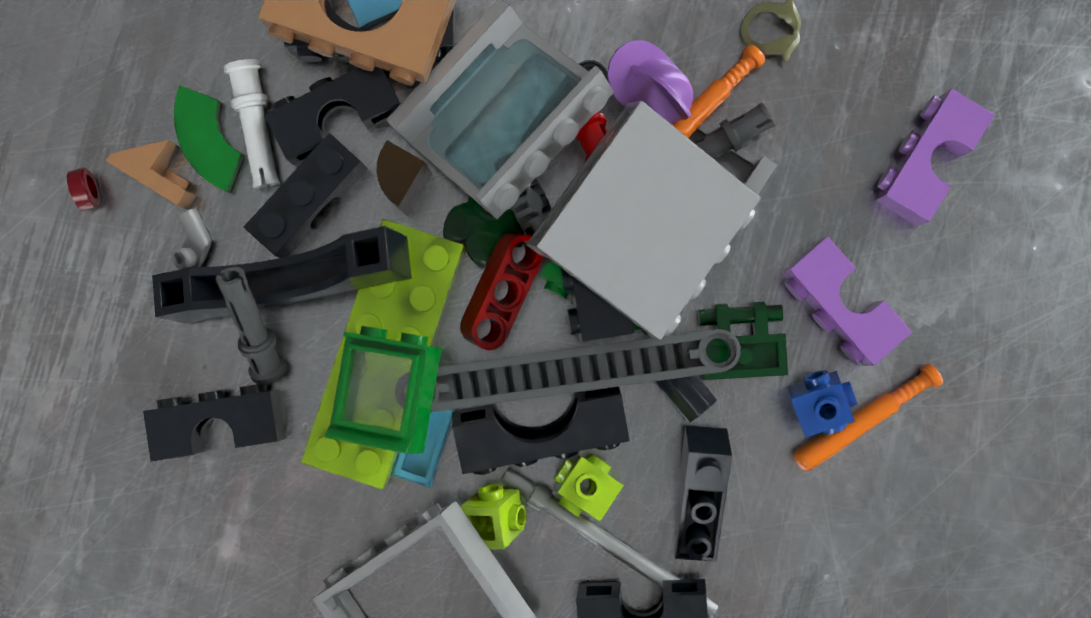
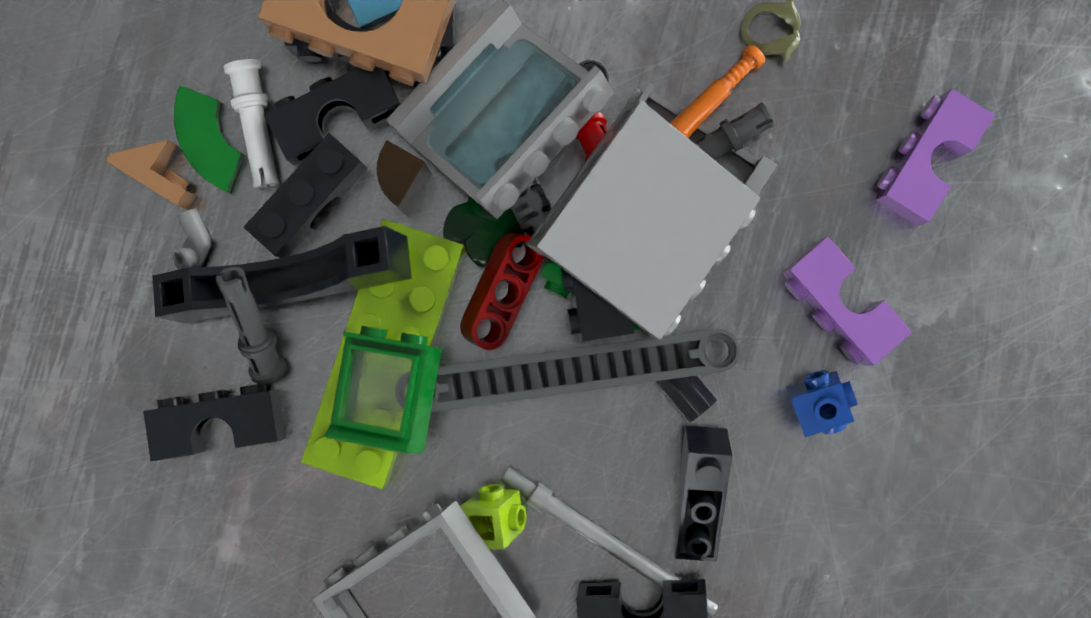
dark red tile [67,167,101,211] -> none
medium azure tile [391,409,457,488] -> none
black arch [452,386,630,475] -> none
lime brick [553,454,624,521] -> none
medium lavender piece [607,40,693,124] -> none
dark green plate [698,301,788,380] -> none
orange piece [793,363,943,471] -> none

